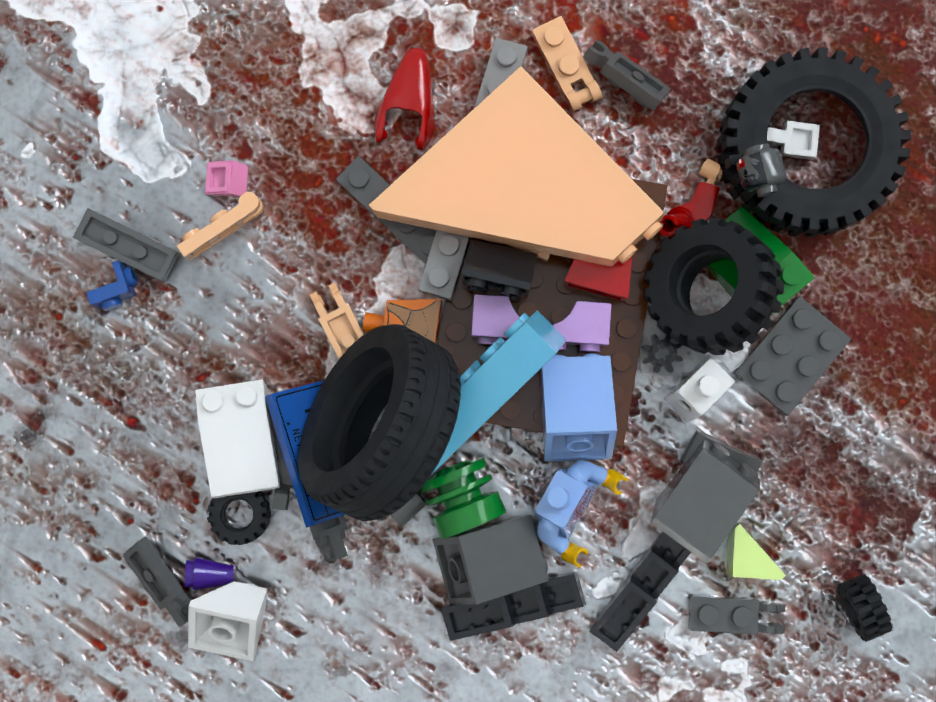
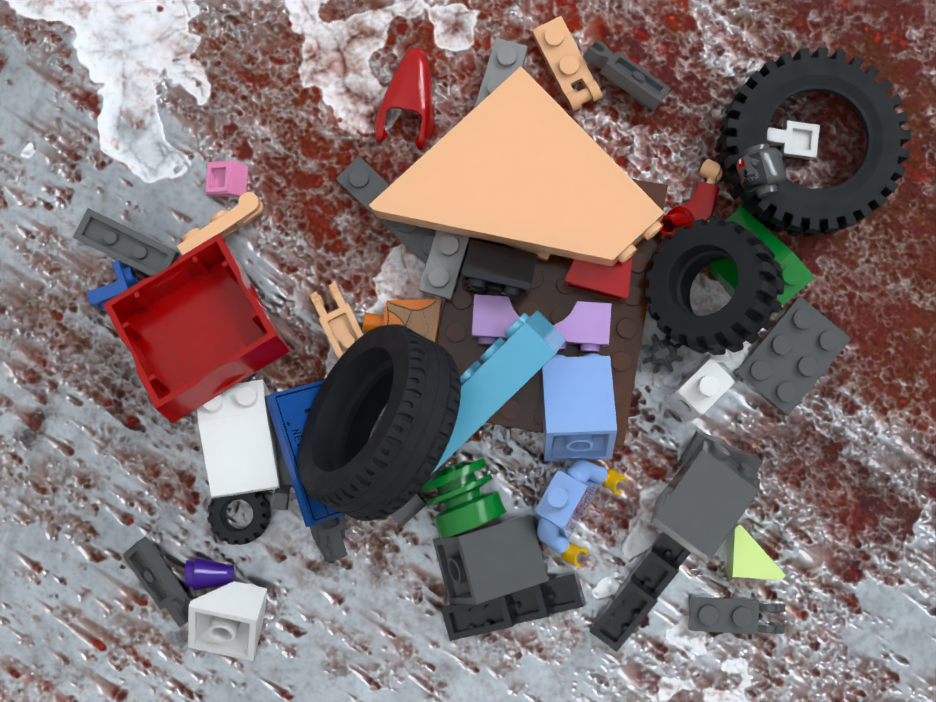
black tyre [837,574,893,642] -> none
none -> red tile [103,233,290,424]

